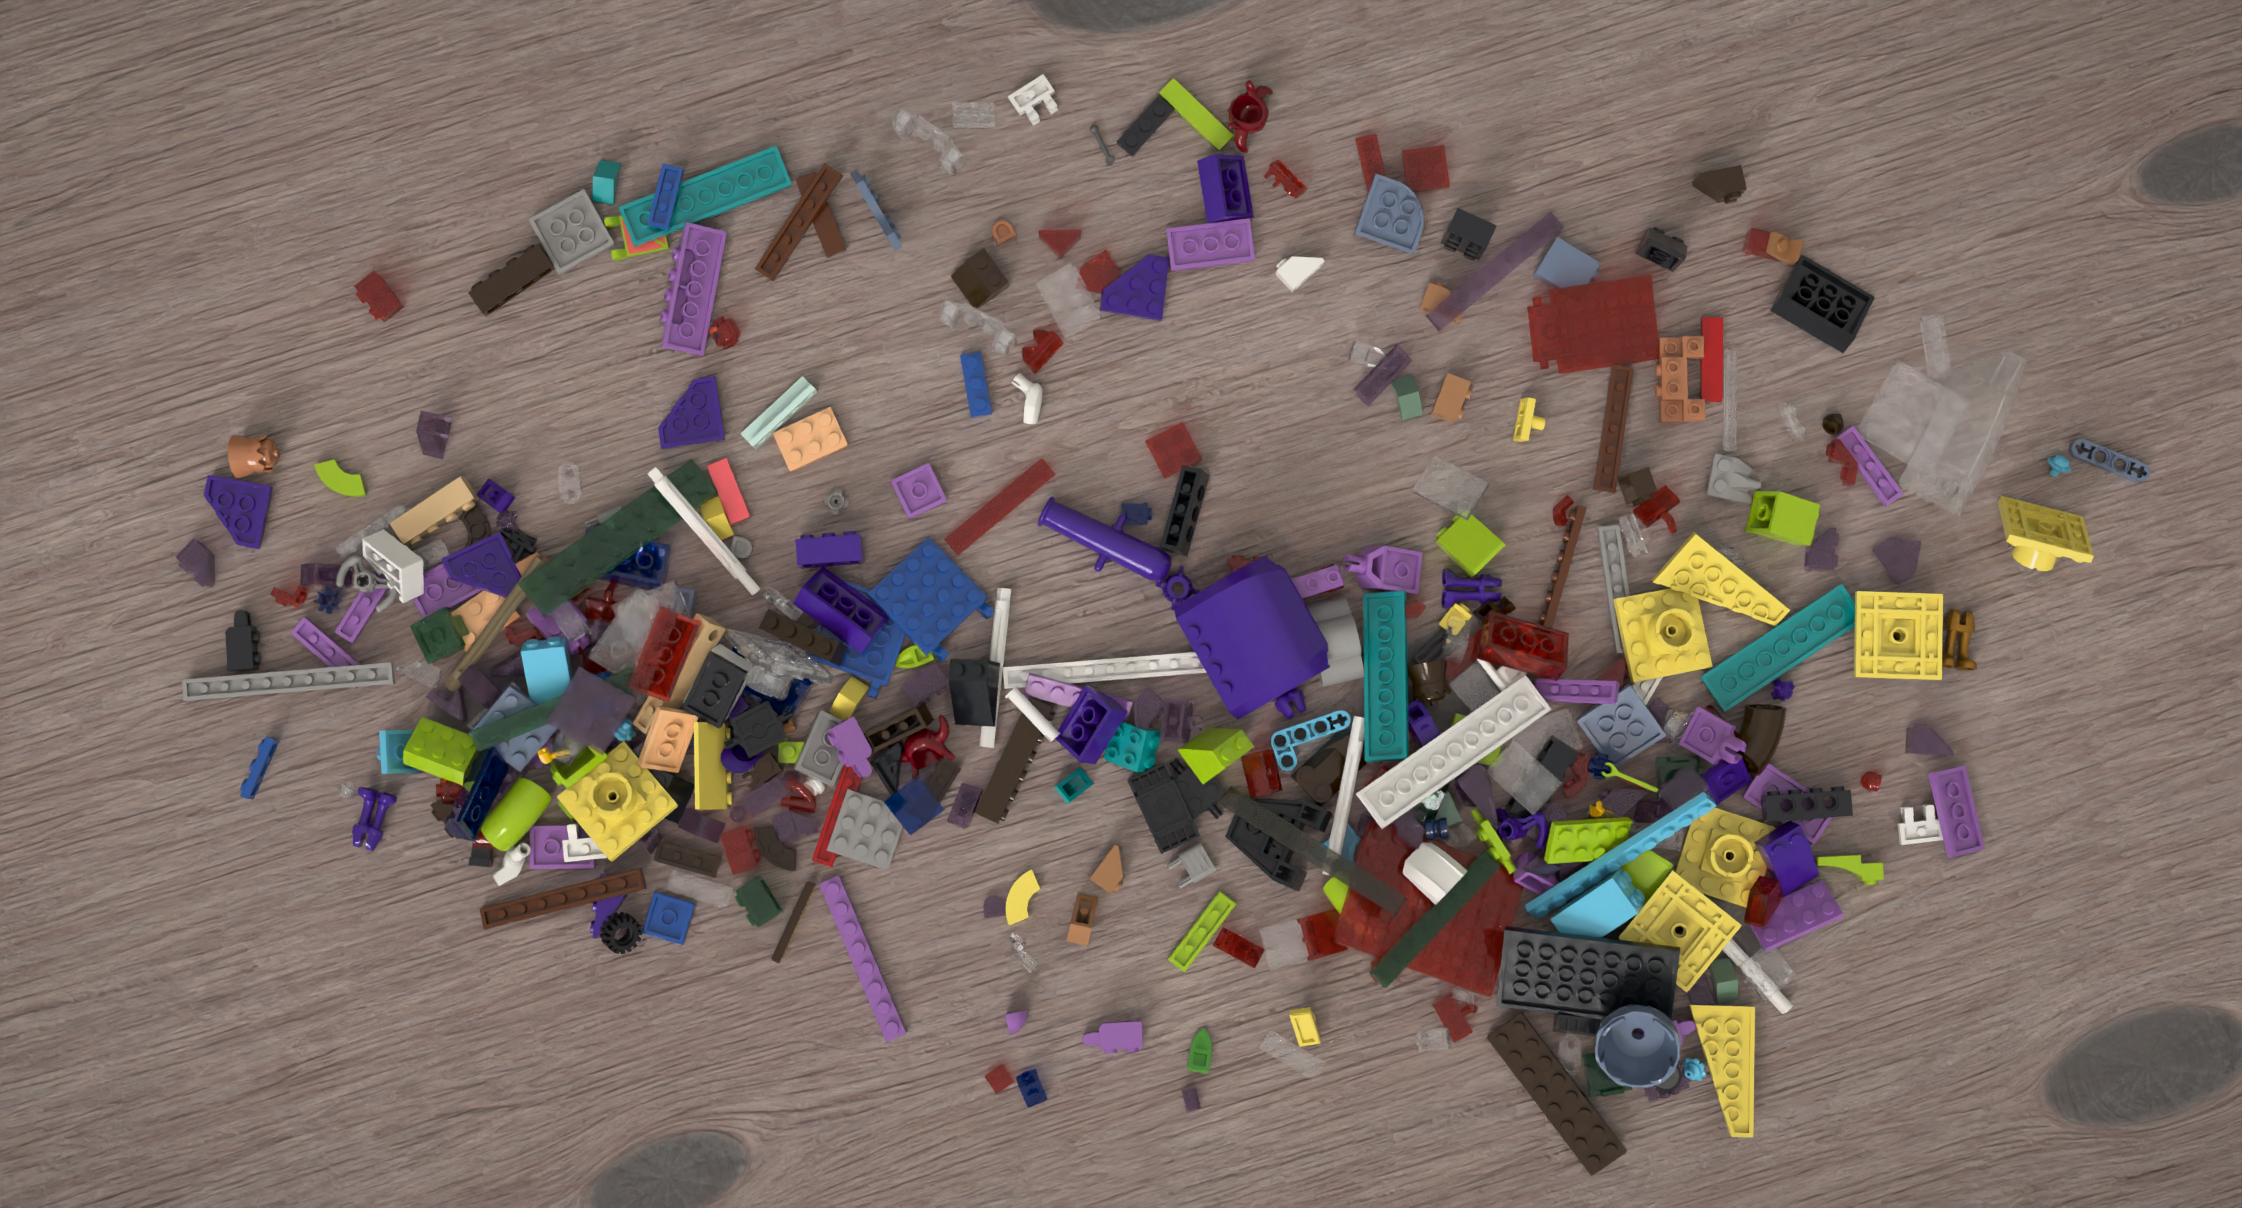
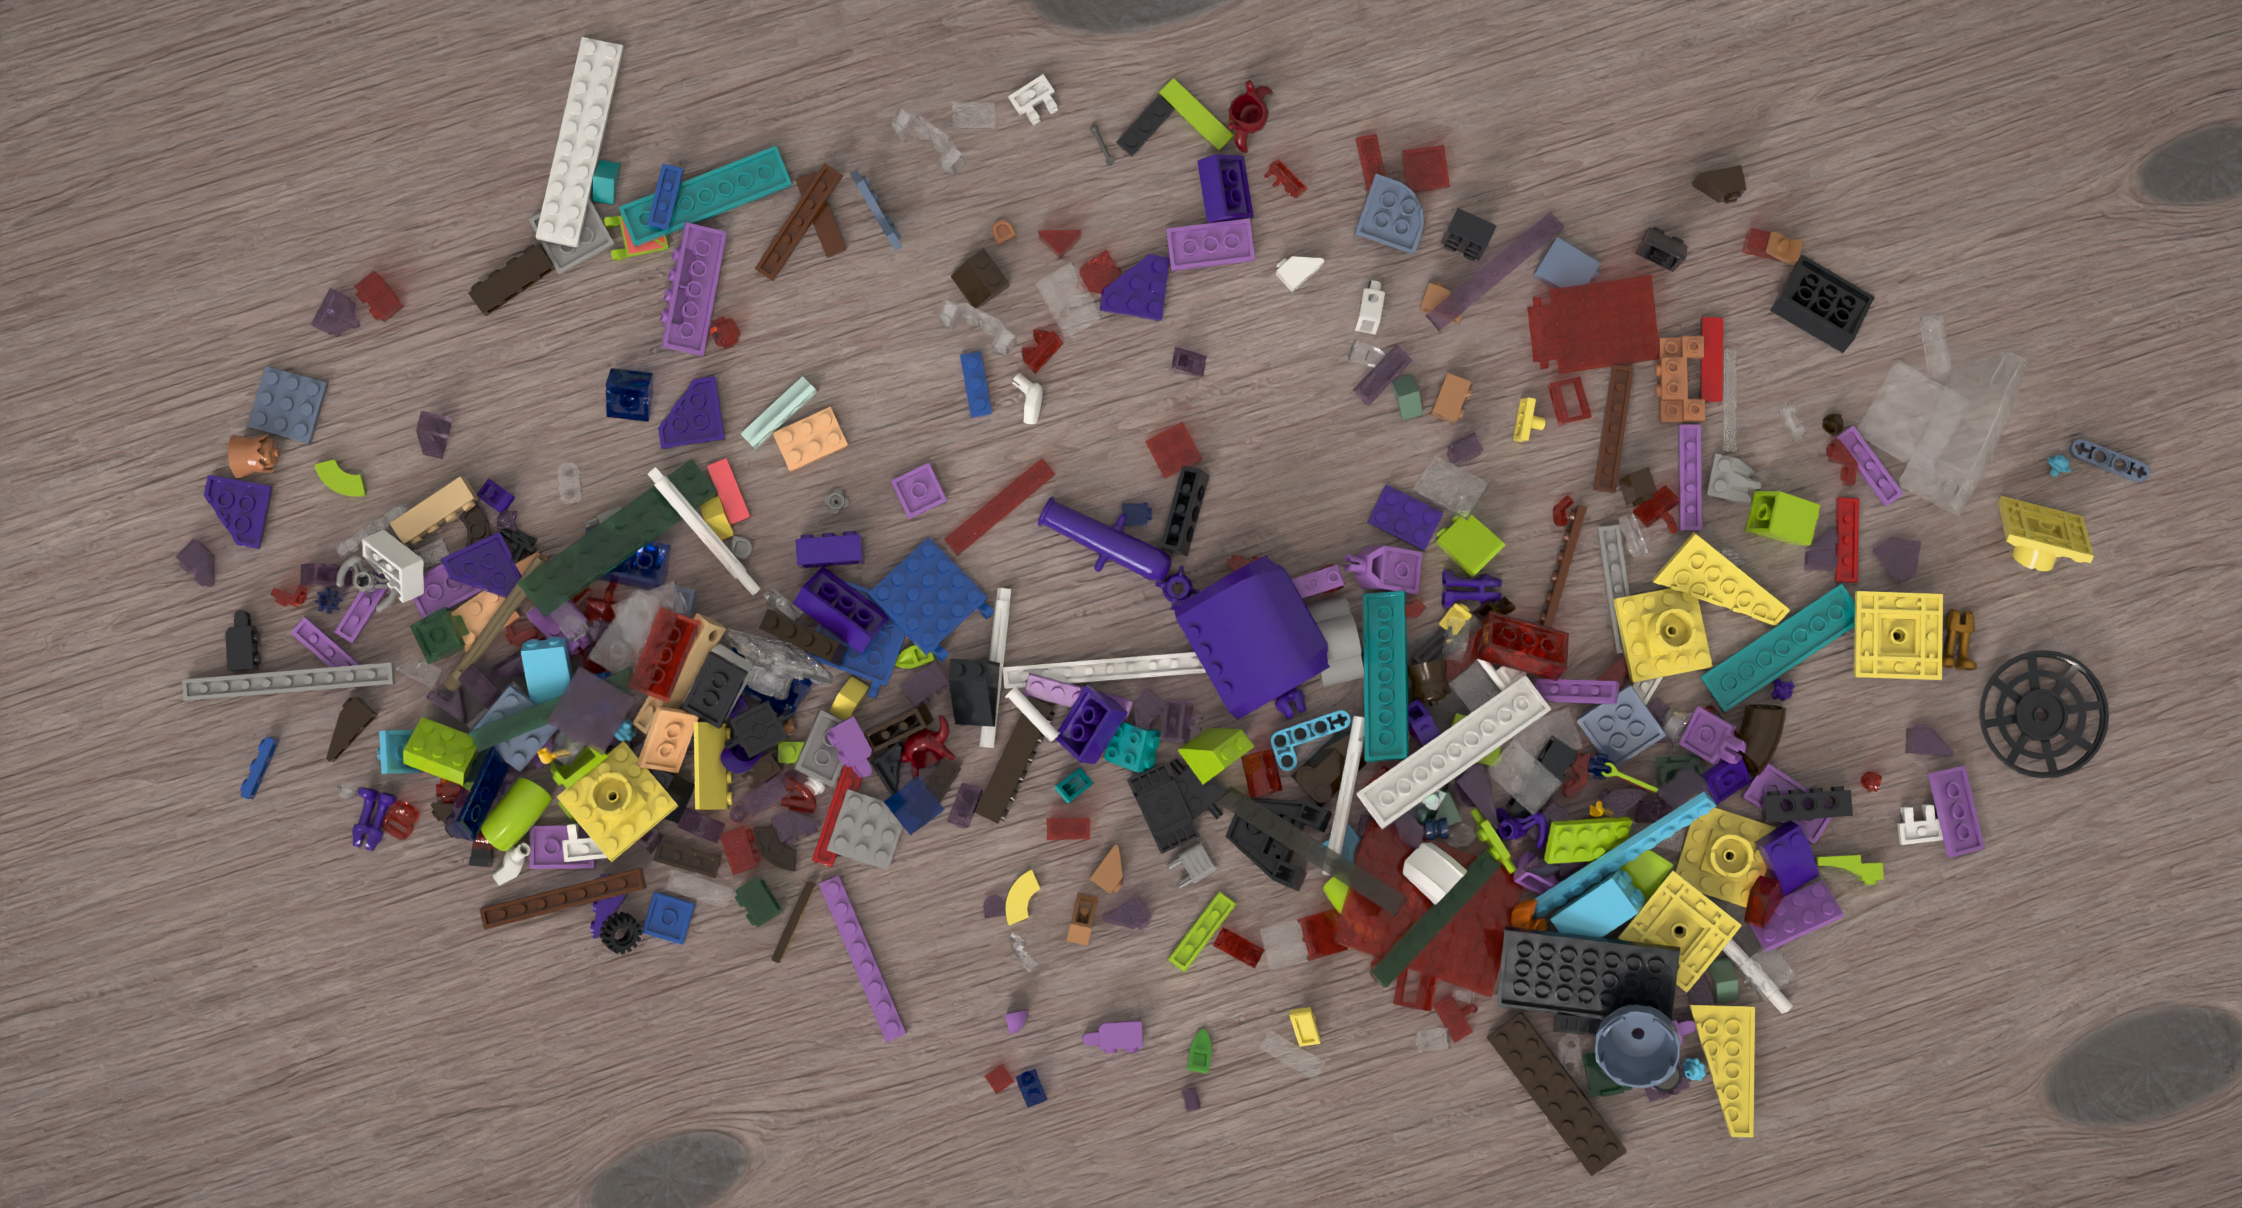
none -> sand blue plate [247,366,328,444]
none -> clear purple slope [310,288,360,337]
none -> dark brown slope [326,697,378,762]
none -> clear red piece [383,800,420,840]
none -> white plate [535,37,624,248]
none -> clear blue slope [606,368,653,422]
none -> clear red brick [1047,818,1090,840]
none -> clear purple slope [1102,896,1152,930]
none -> clear purple slope [1171,347,1207,377]
none -> white torso [1355,280,1385,335]
none -> dark purple plate [1367,485,1443,551]
none -> clear red tile [1393,962,1439,1011]
none -> clear purple brick [1446,432,1483,466]
none -> orange piece [1511,899,1548,931]
none -> clear red tile [1547,377,1592,427]
none -> medium lavender plate [1678,425,1702,531]
none -> red tile [1835,497,1859,583]
none -> black dish [1979,650,2109,779]

